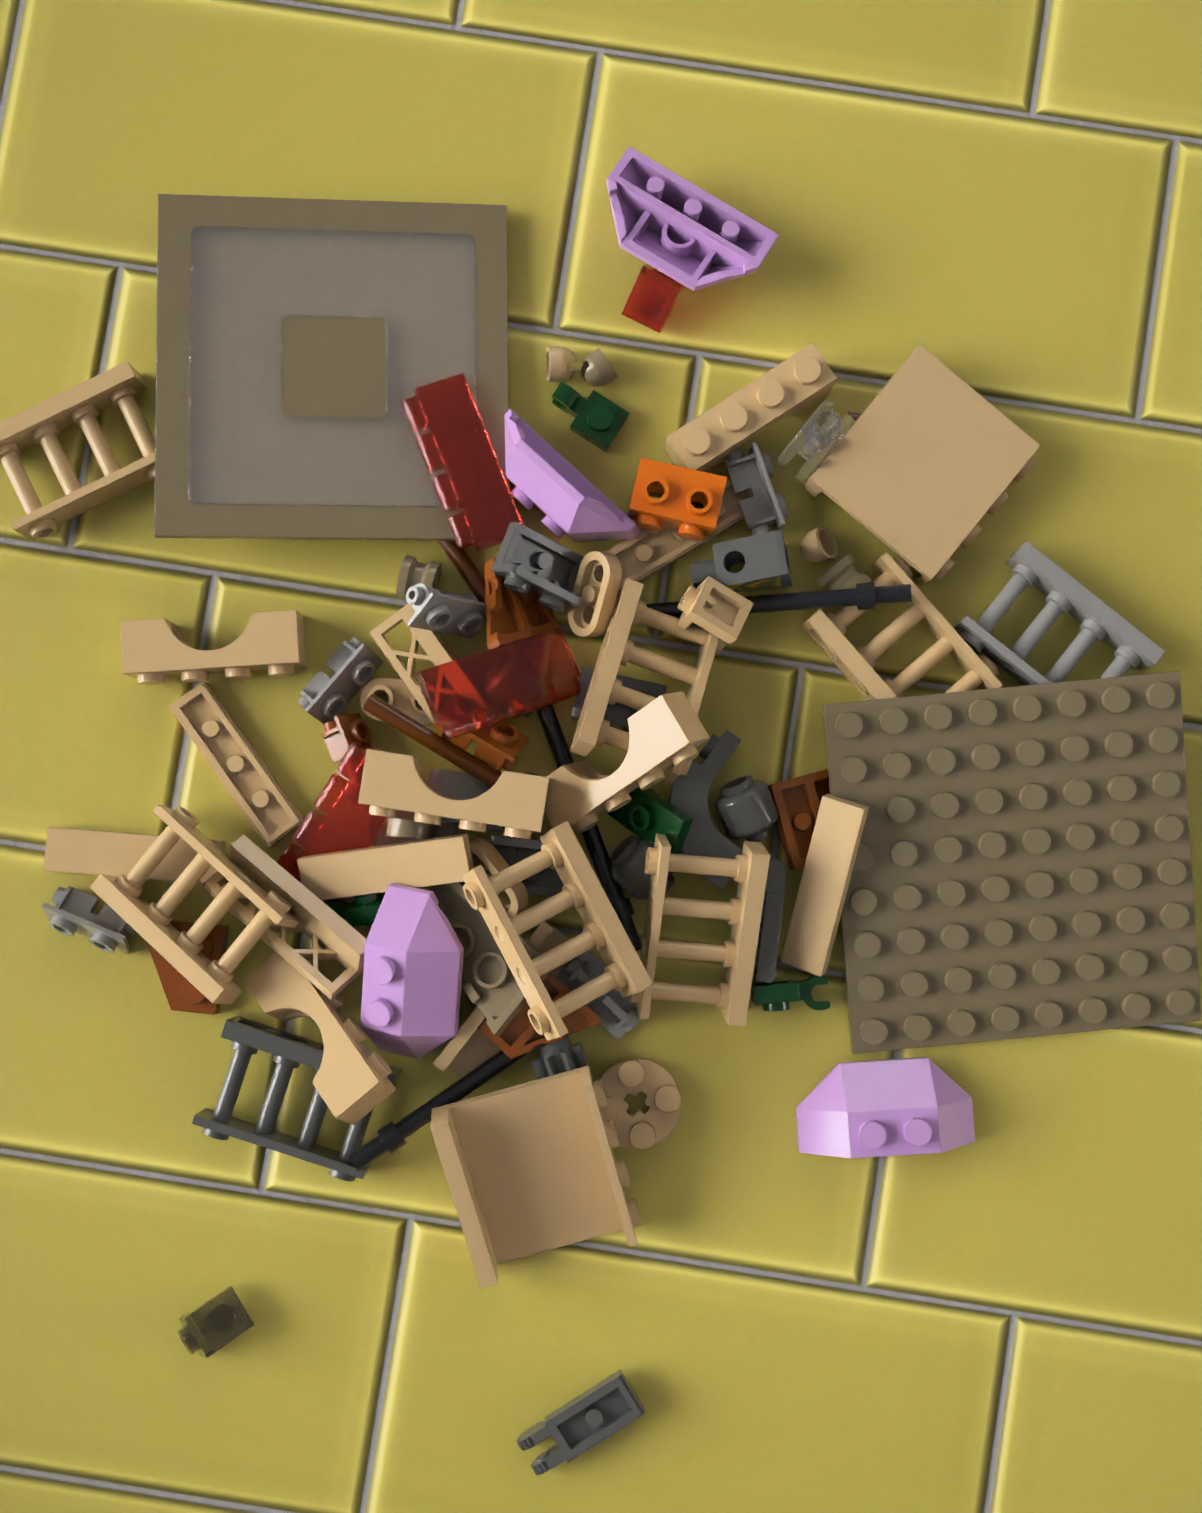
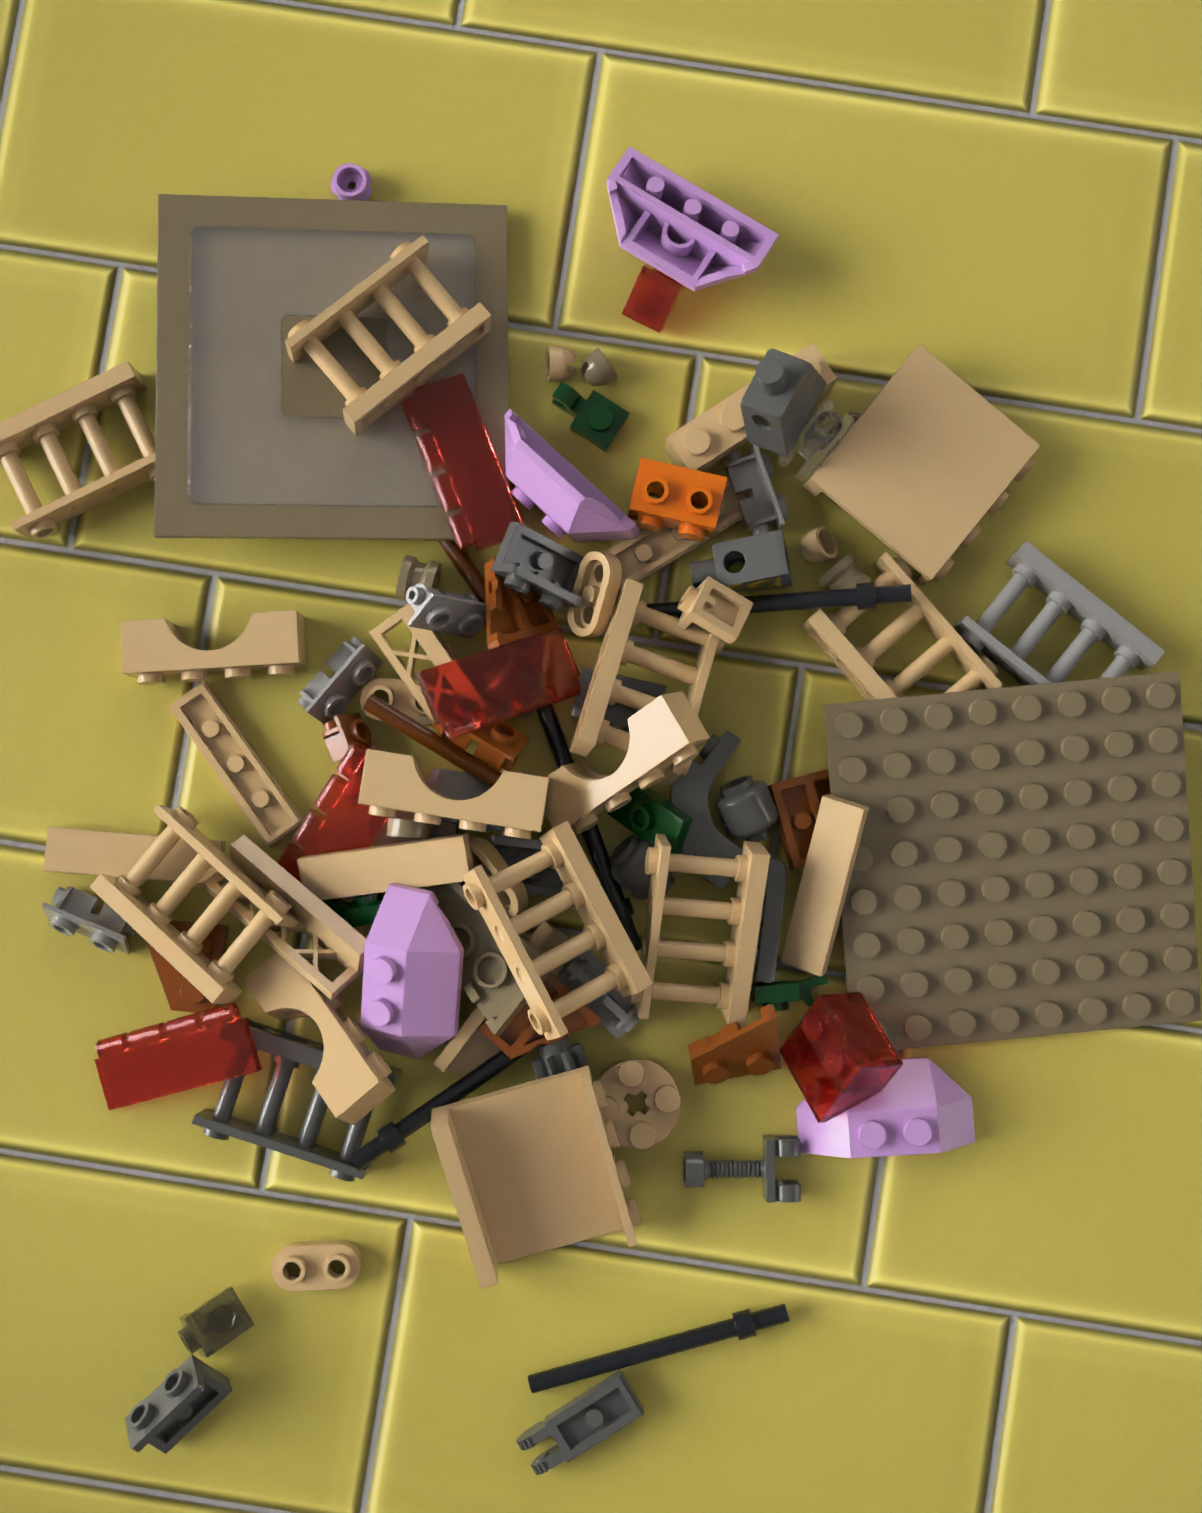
none -> clear red windscreen [95,1003,262,1110]
none -> dark grey bracket [125,1355,232,1454]
none -> tan plate [271,1240,363,1292]
none -> tan fence [285,235,491,436]
none -> lavender plate [330,163,372,201]
none -> black bar [528,1303,790,1394]
none -> dark grey bar [683,1135,801,1203]
none -> dark orange wing [688,1004,782,1085]
none -> dark grey torso [740,349,827,458]
none -> clear red slope [780,992,903,1123]

